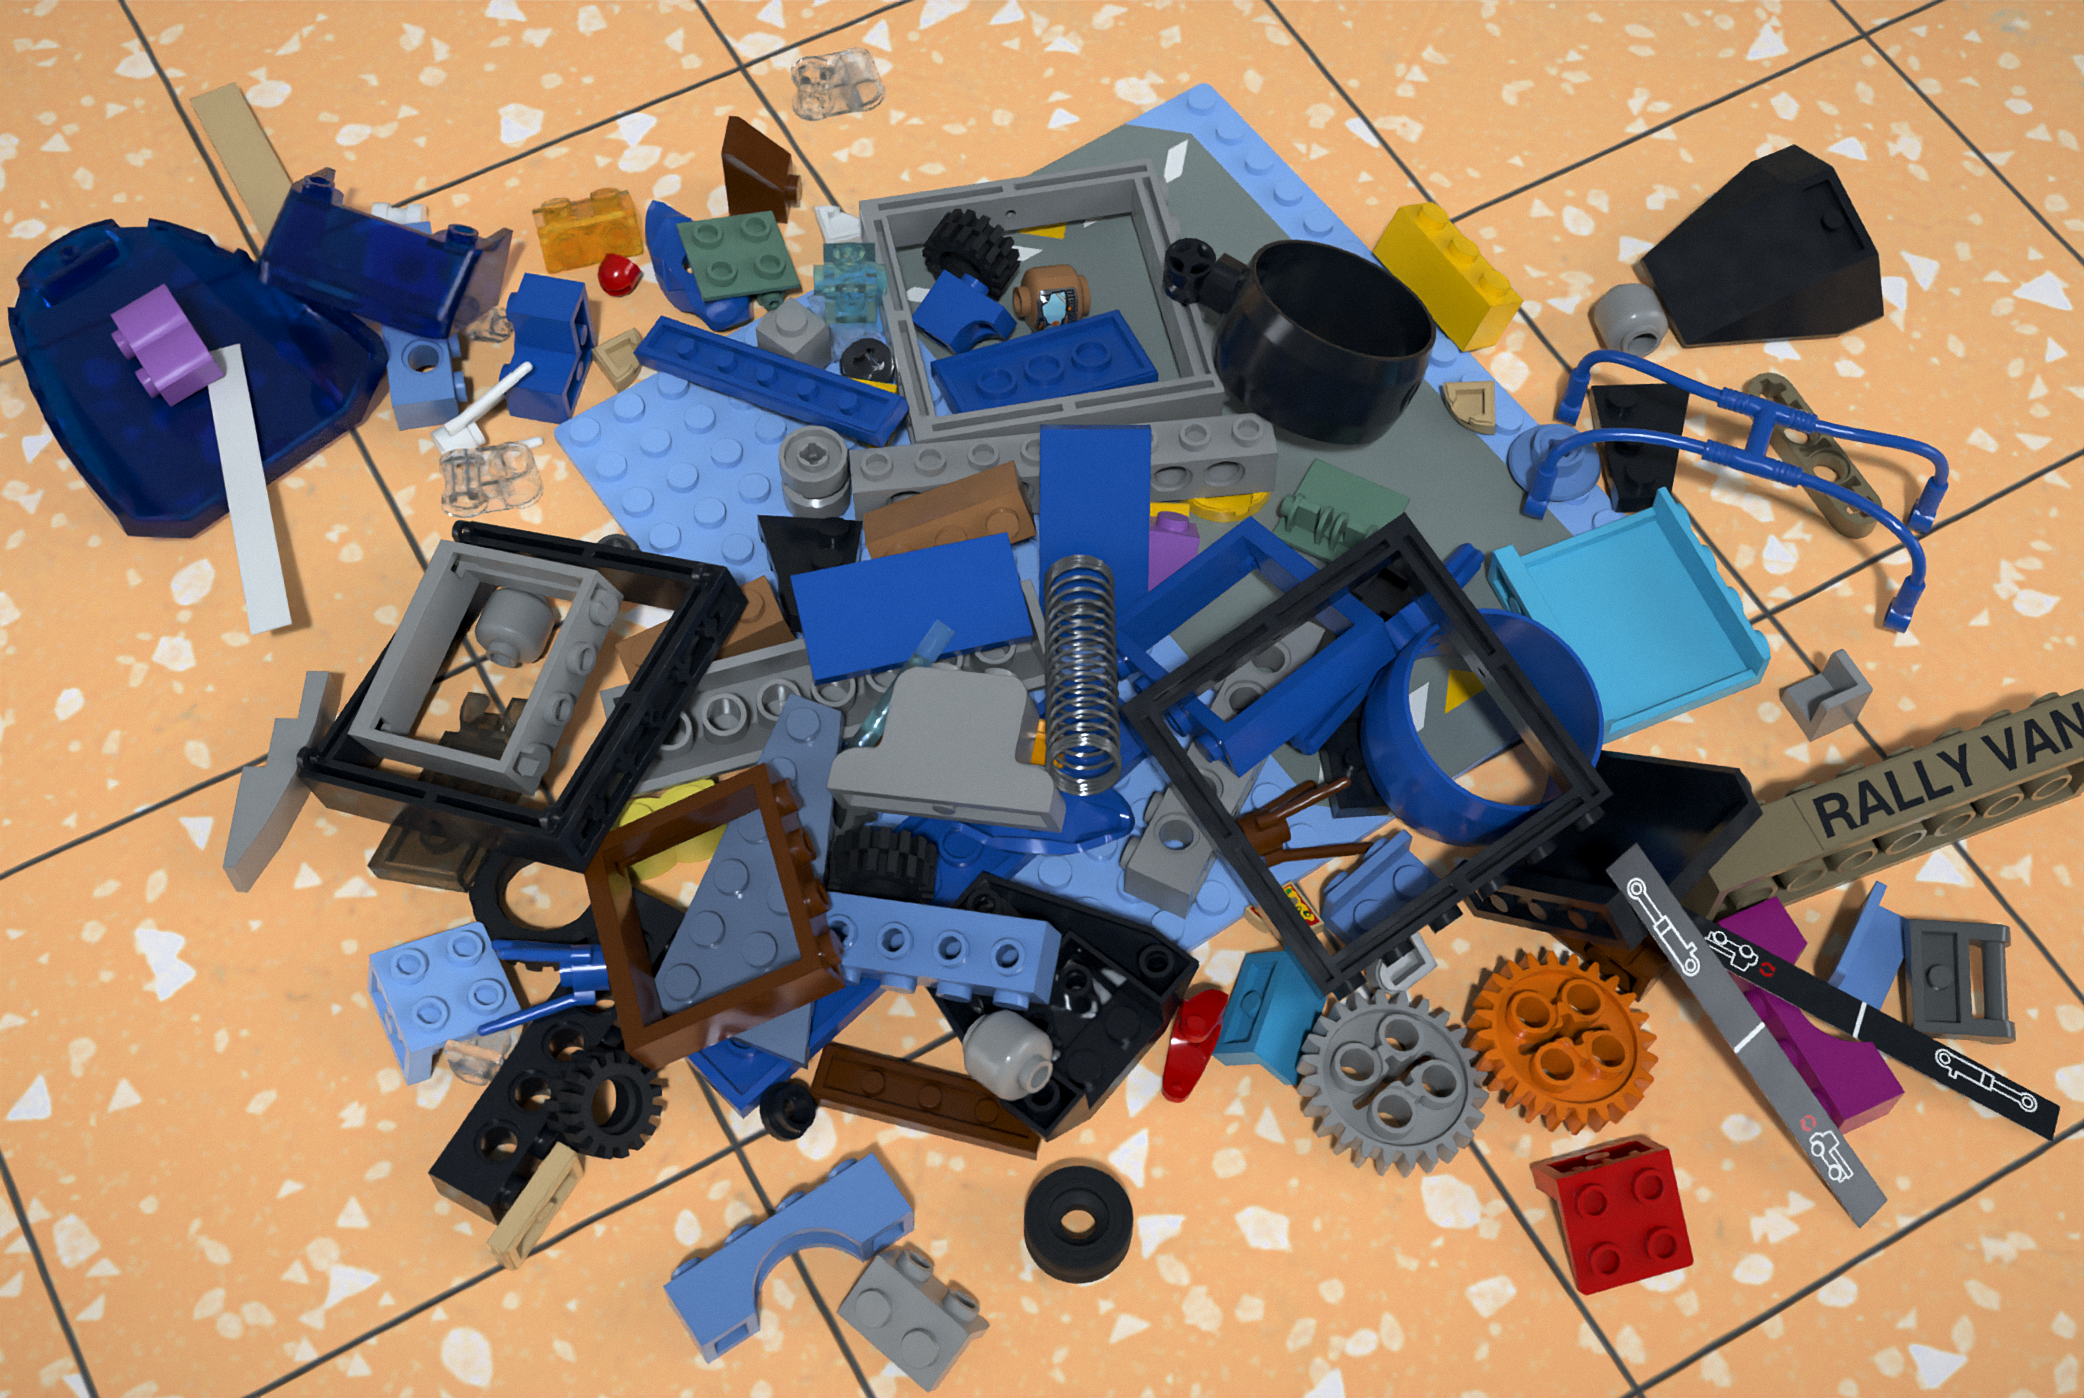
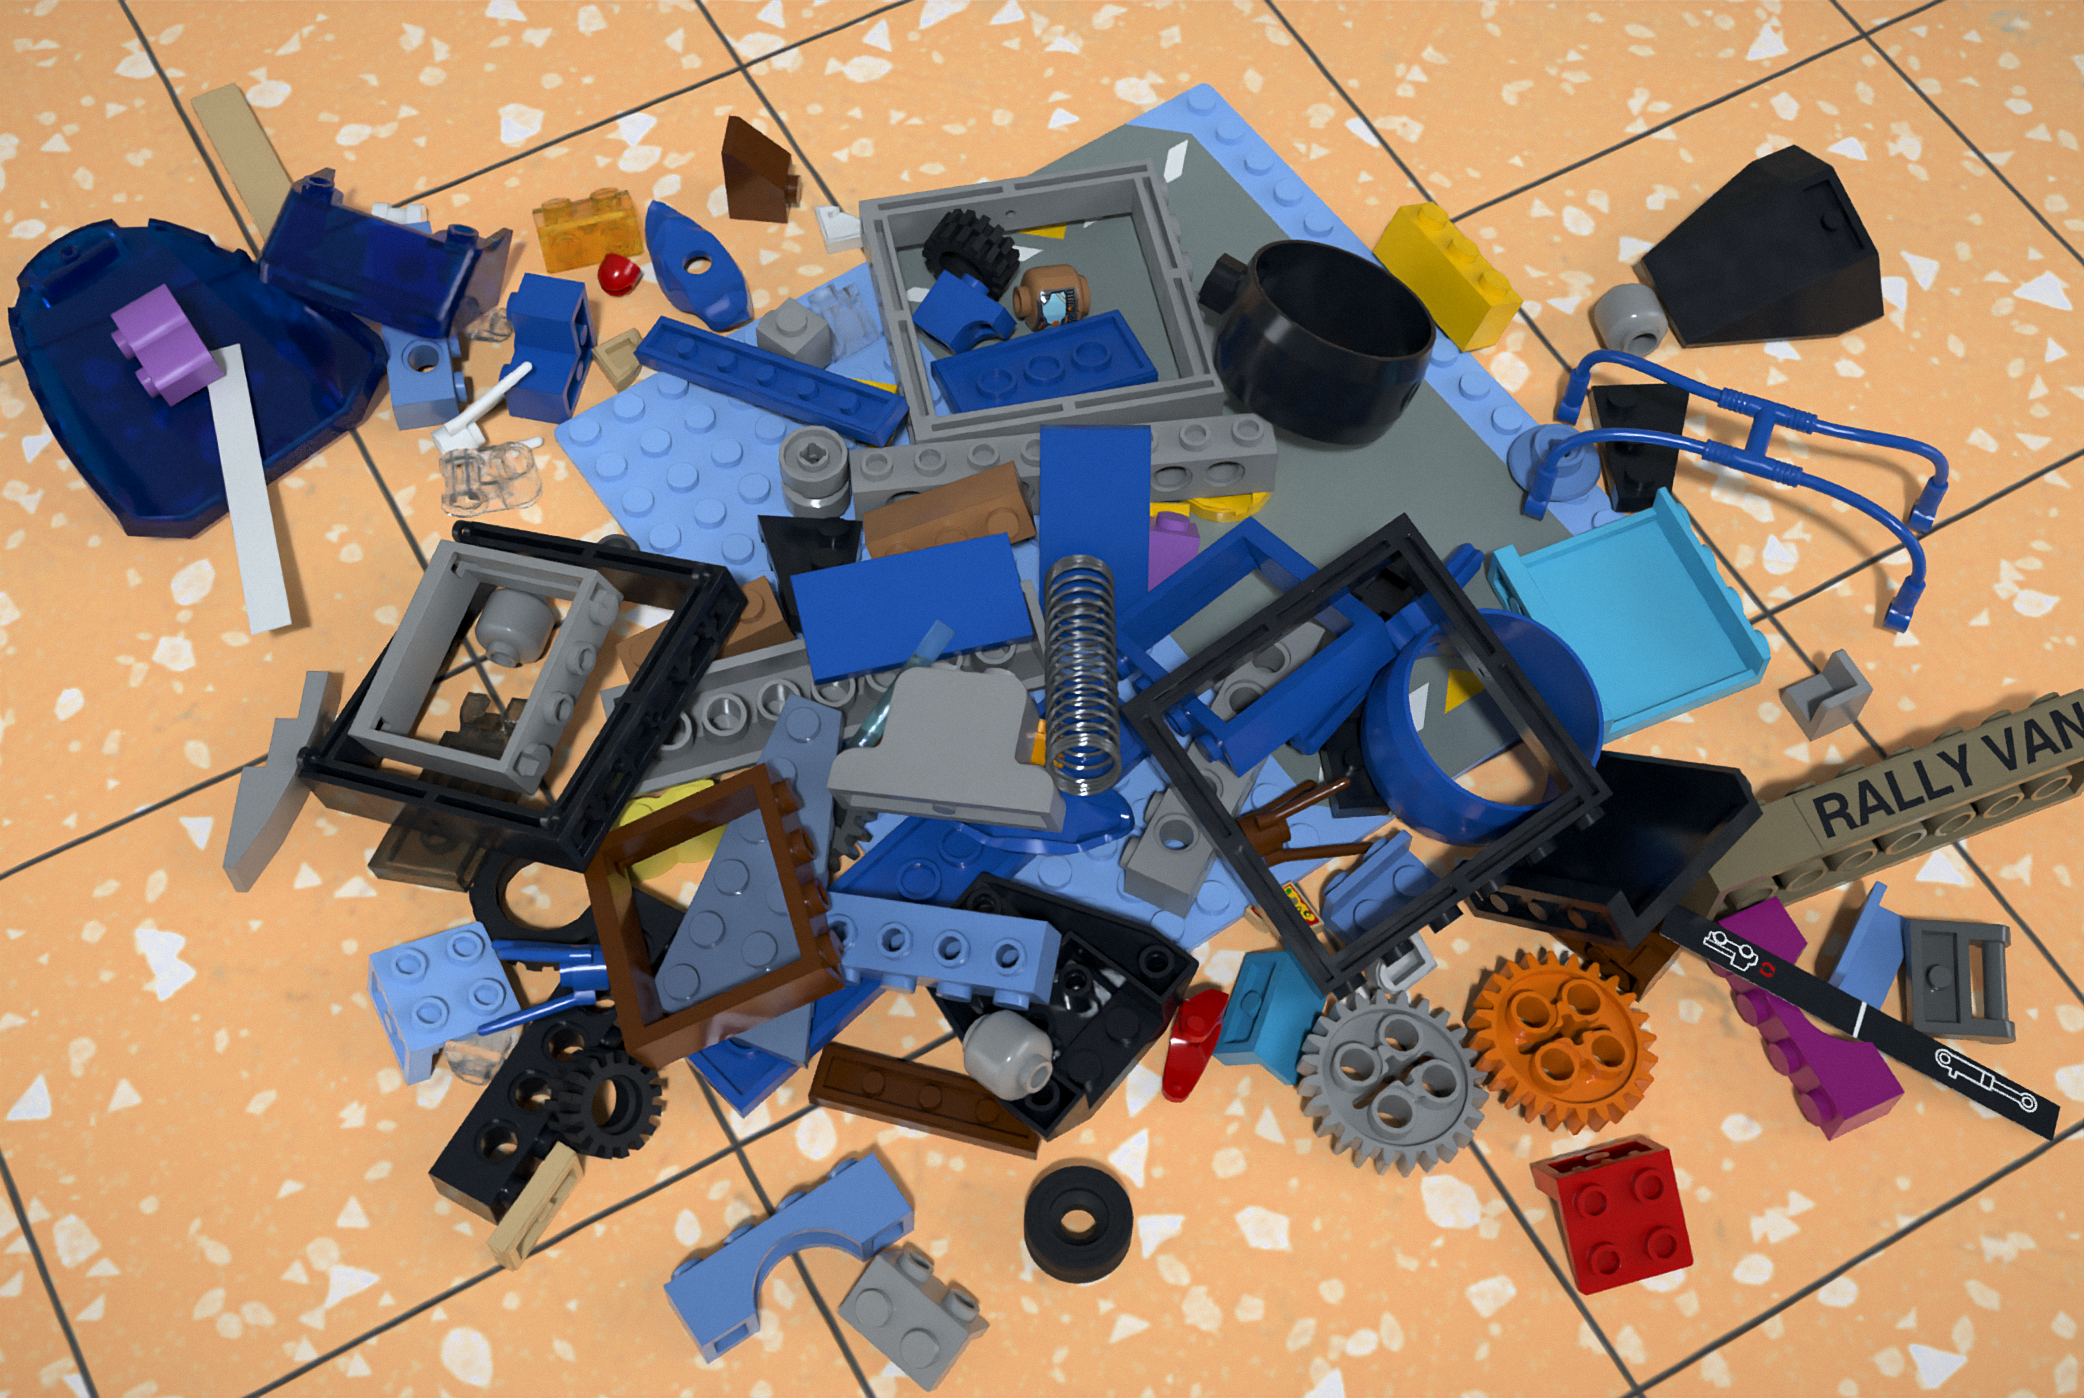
sand green hinge [676,210,800,311] -> none
black plate [759,1082,815,1142] -> none
clear piece [791,47,886,121] -> none
clear light blue brick [813,242,887,324] -> none
black tyre [828,826,938,905] -> none
black wheel [839,338,894,383] -> none
black wheel [1162,238,1216,304] -> none
sand green hinge [1273,458,1410,563] -> none
tan tile [1443,381,1496,434] -> none
sticker [1606,843,1888,1229] -> none
dark tan beam [1746,372,1883,539] -> none

